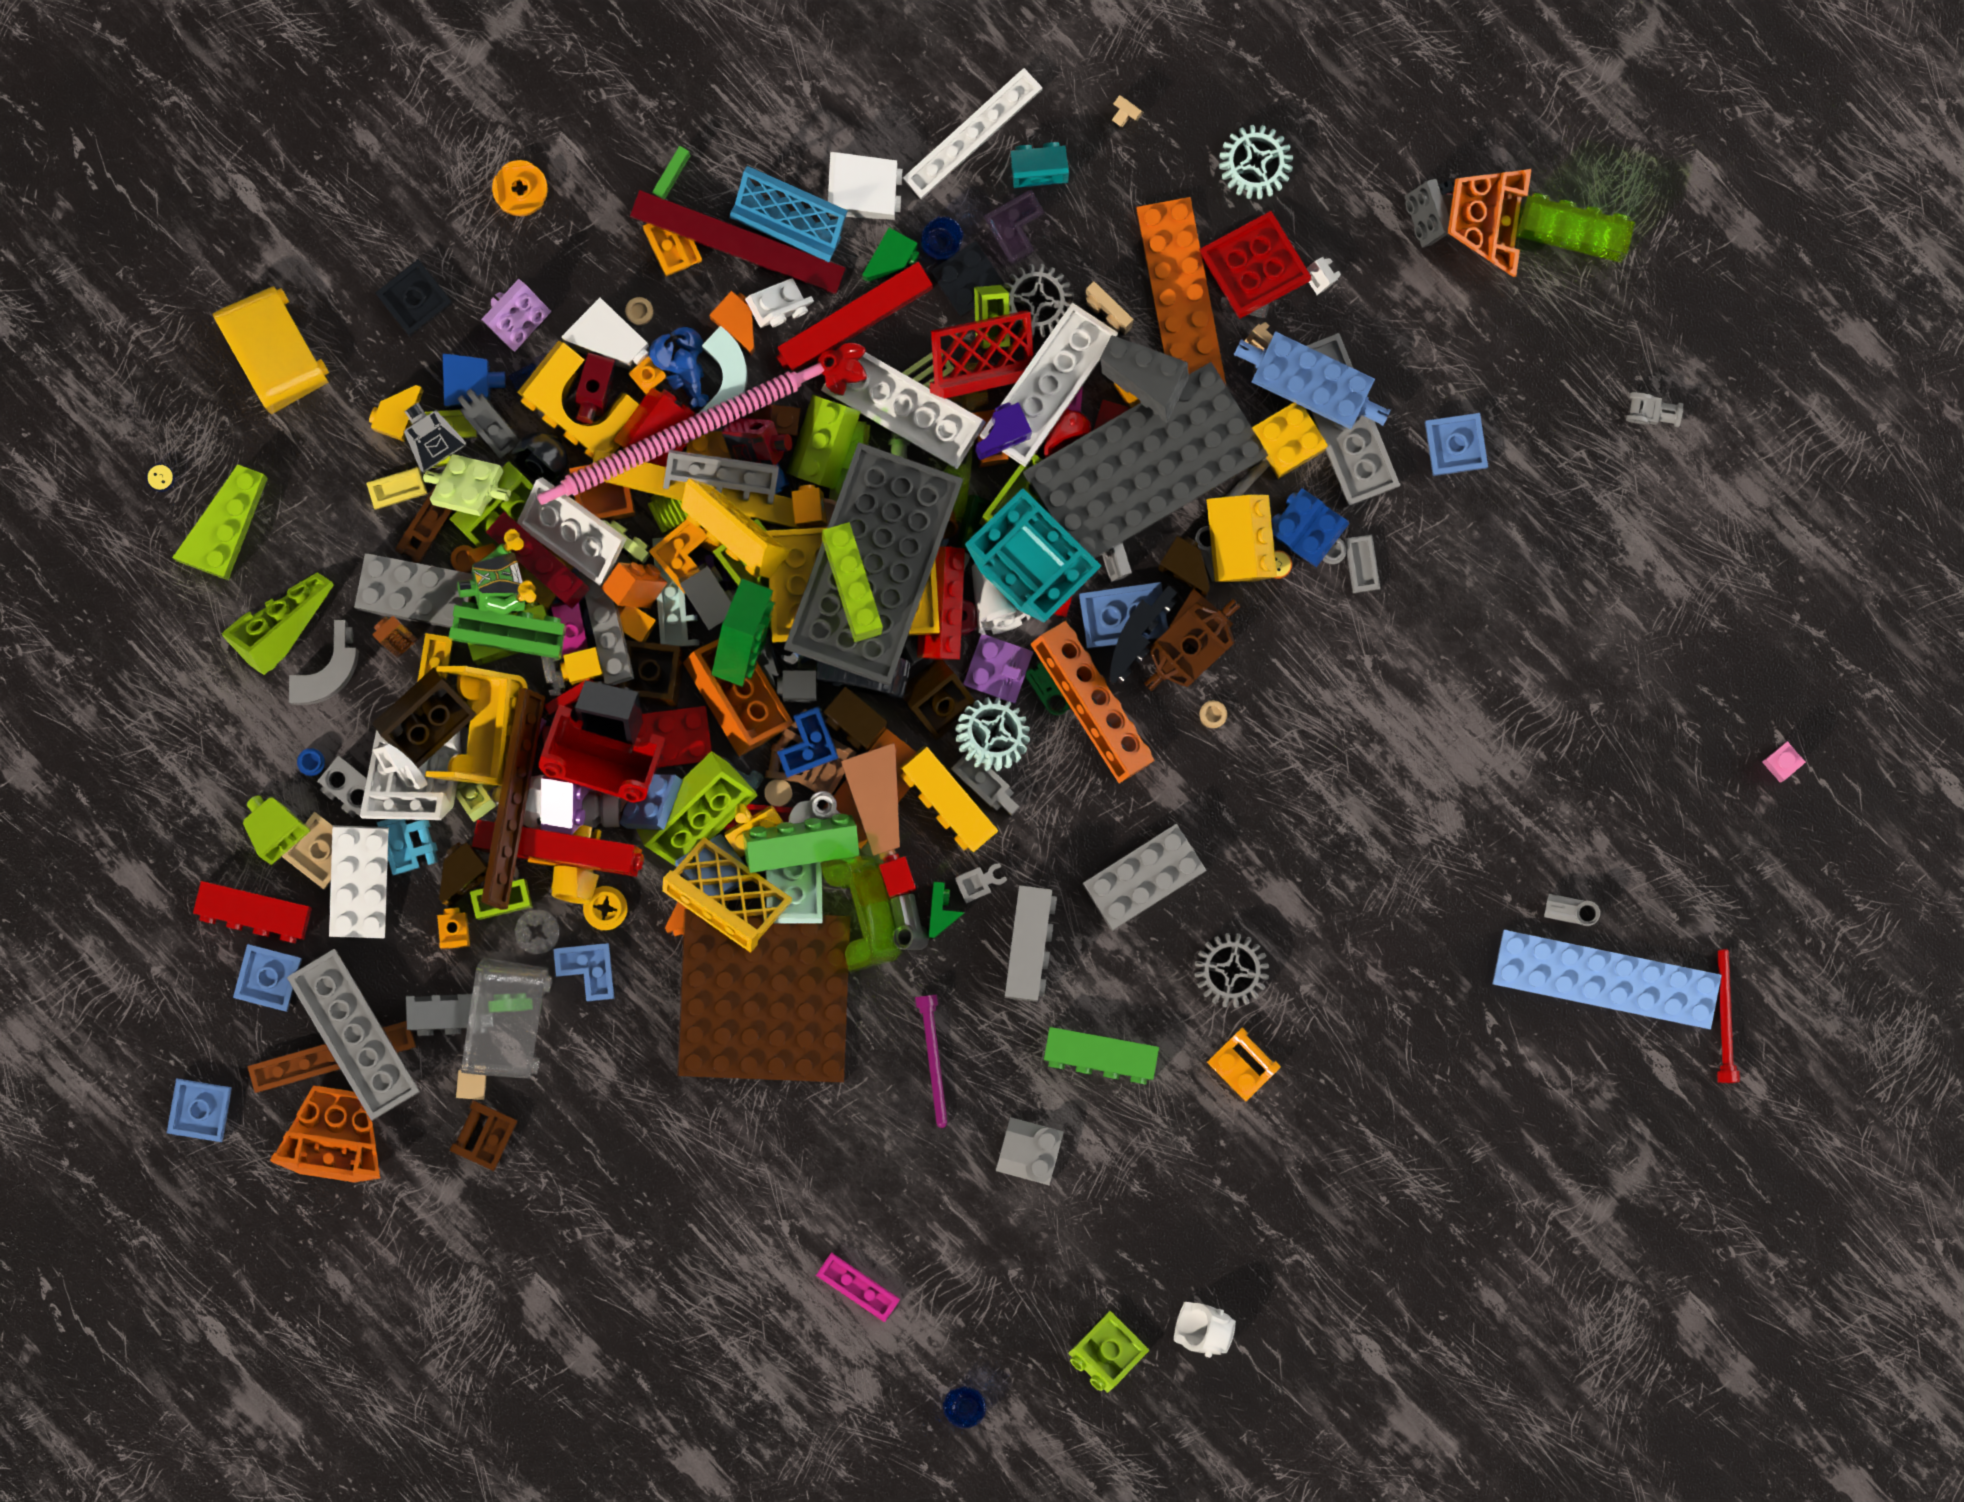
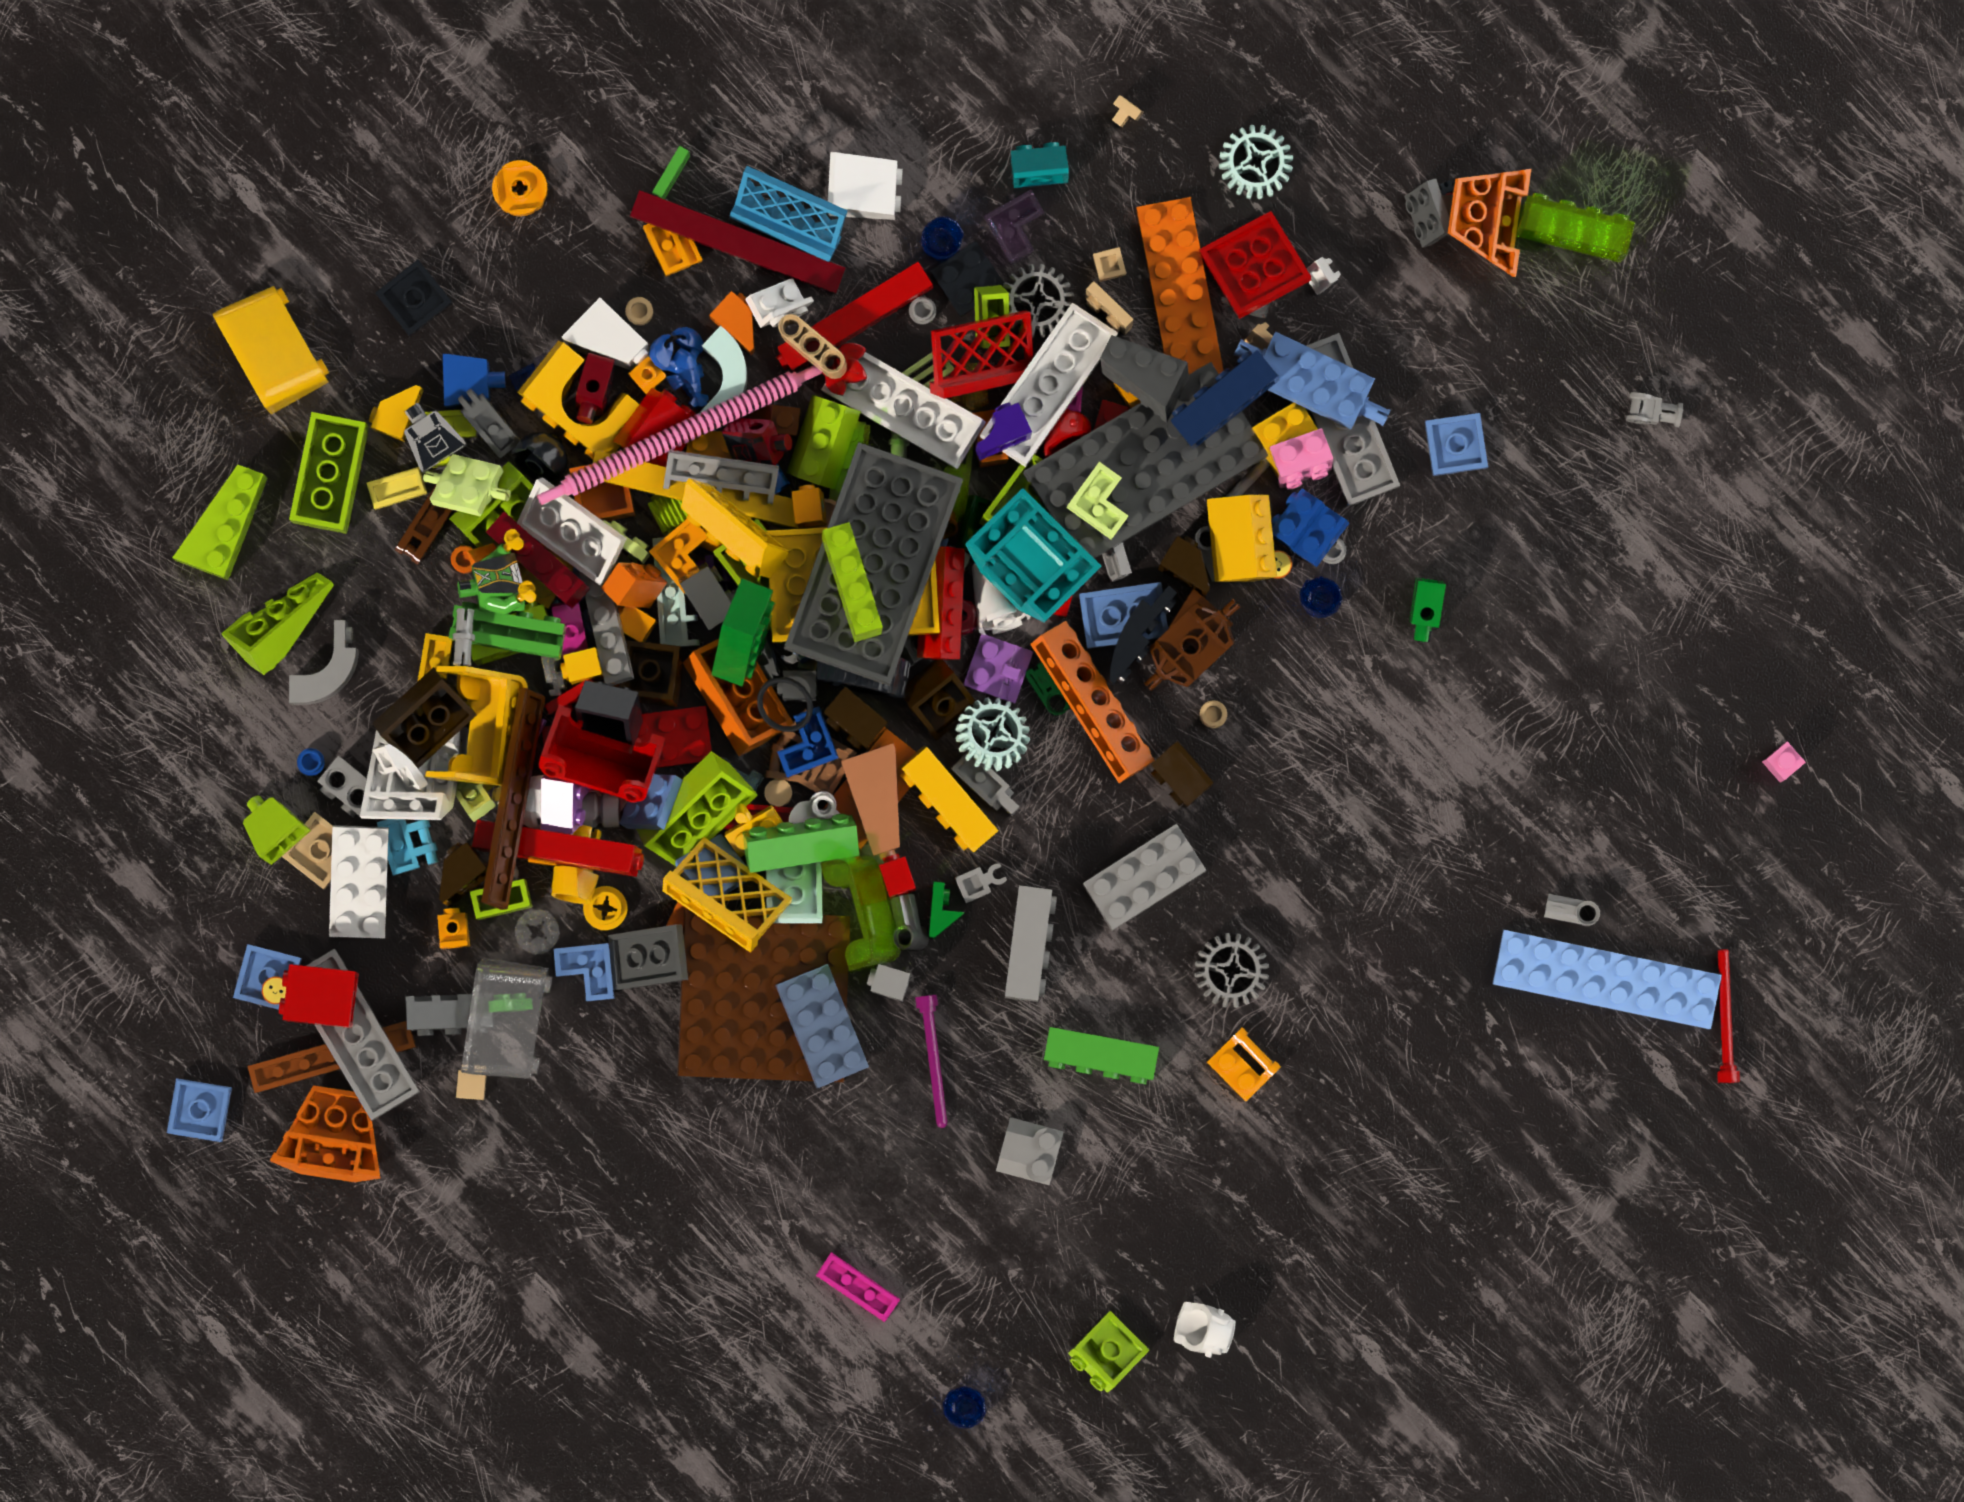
light yellow tile [146,464,175,492] -> none
red brick [193,881,312,944] -> none
light grey brick [354,553,473,628] -> none
dark orange plate [372,616,418,658] -> none
reddish brown plate [449,1100,518,1171] -> none
lavender plate [482,279,551,352] -> none
green slope [862,228,920,282] -> none
white plate [903,68,1042,200] -> none
light grey tile [1344,534,1381,594] -> none
none -> light yellow tile [262,977,286,1005]
none -> red brick [279,964,359,1028]
none -> lime brick [289,412,369,534]
none -> light grey pin [453,608,475,666]
none -> dark grey plate [608,924,688,990]
none -> black tyre [757,677,813,732]
none -> sand blue plate [775,964,869,1088]
none -> tan beam [778,314,847,379]
none -> light grey brick [867,964,911,1002]
none -> light grey plate [909,297,936,325]
none -> yellowish green plate [1066,462,1128,540]
none -> tan tile [1093,247,1126,282]
none -> dark brown slope [1150,741,1214,808]
none -> dark blue brick [1170,350,1280,450]
none -> bright pink bracket [1270,428,1333,490]
none -> clear blue hair [1300,576,1342,618]
none -> green torso [1410,577,1446,642]

